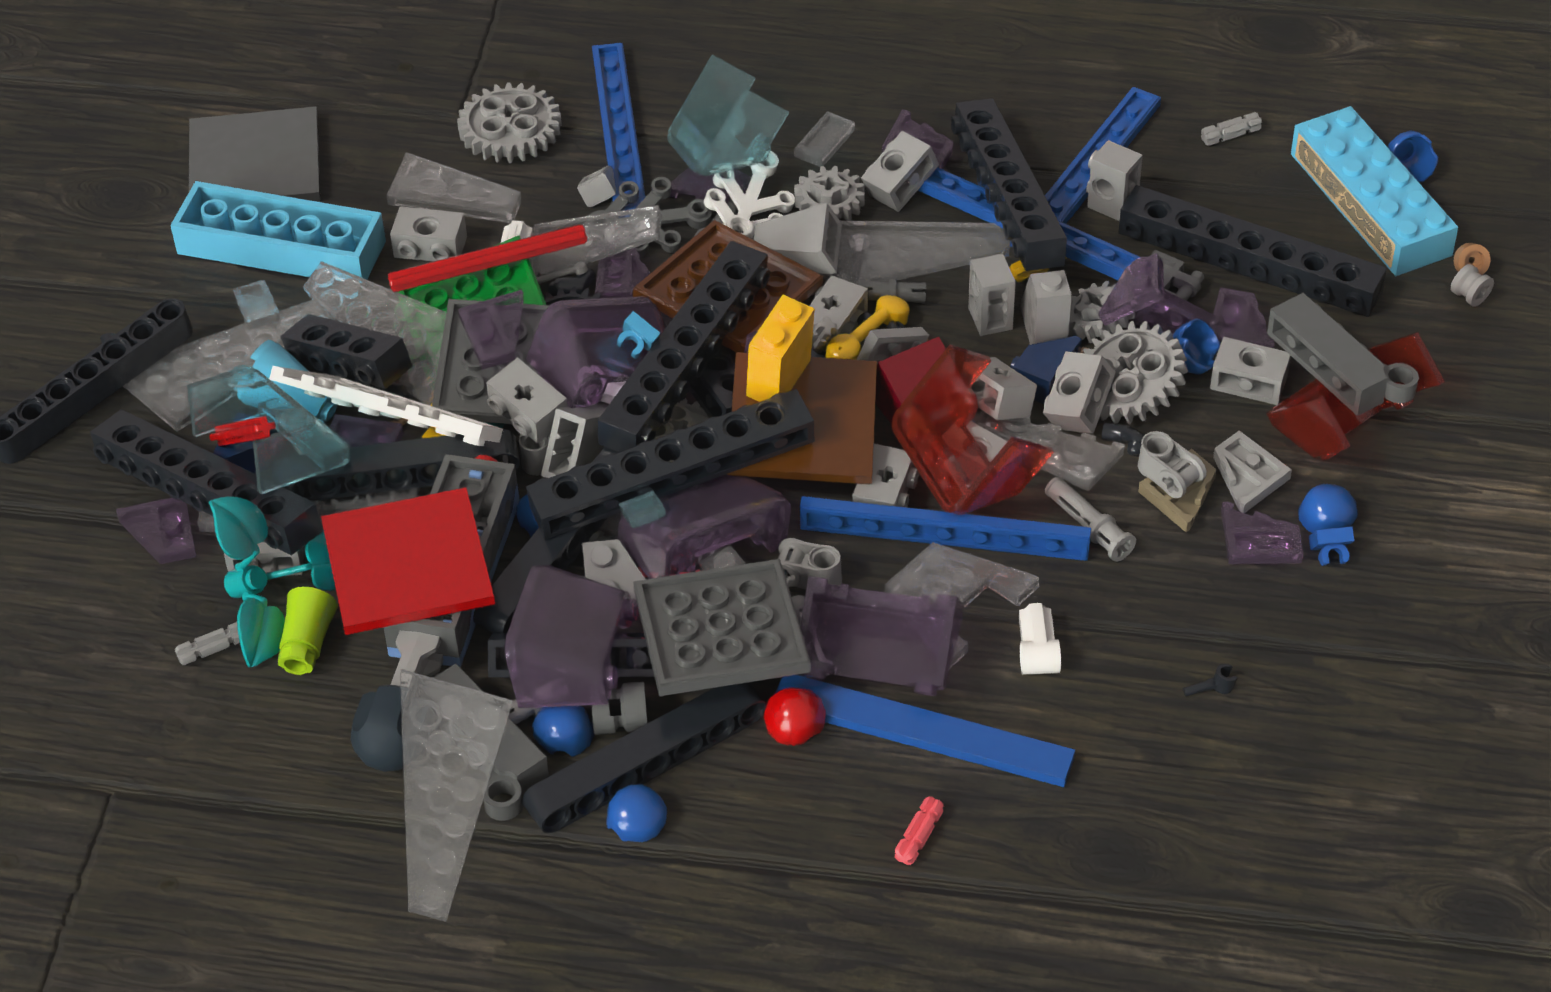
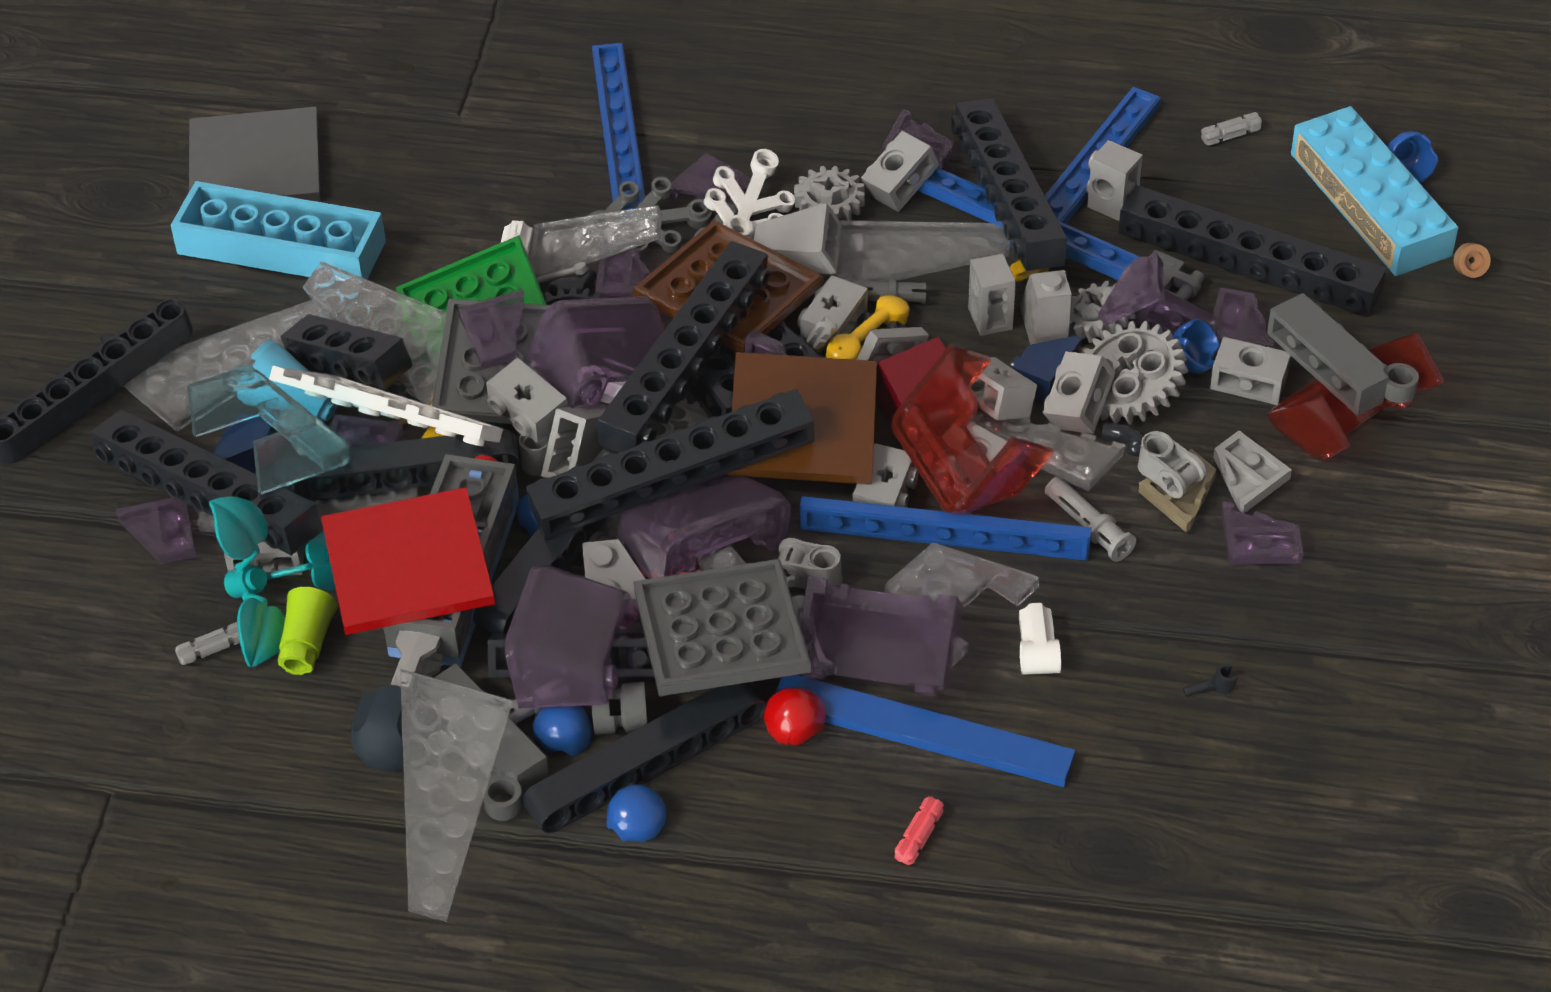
red axle [209,416,276,446] -> none
clear tile [233,280,281,330] -> none
clear wing [387,152,522,223] -> none
red axle [388,224,587,292] -> none
light grey brick [390,207,467,261] -> none
light grey gear [457,83,562,163] -> none
light grey slope [577,166,616,207] -> none
dark azure tile [617,311,660,359] -> none
clear light blue tile [619,491,666,528] -> none
clear light blue windscreen [667,54,789,176] -> none
yellow brick [746,295,815,402] -> none
clear tile [794,111,855,167] -> none
blue hair [1298,484,1358,533] -> none
blue tile [1309,527,1354,566] -> none
light grey wheel [1450,264,1494,307] -> none

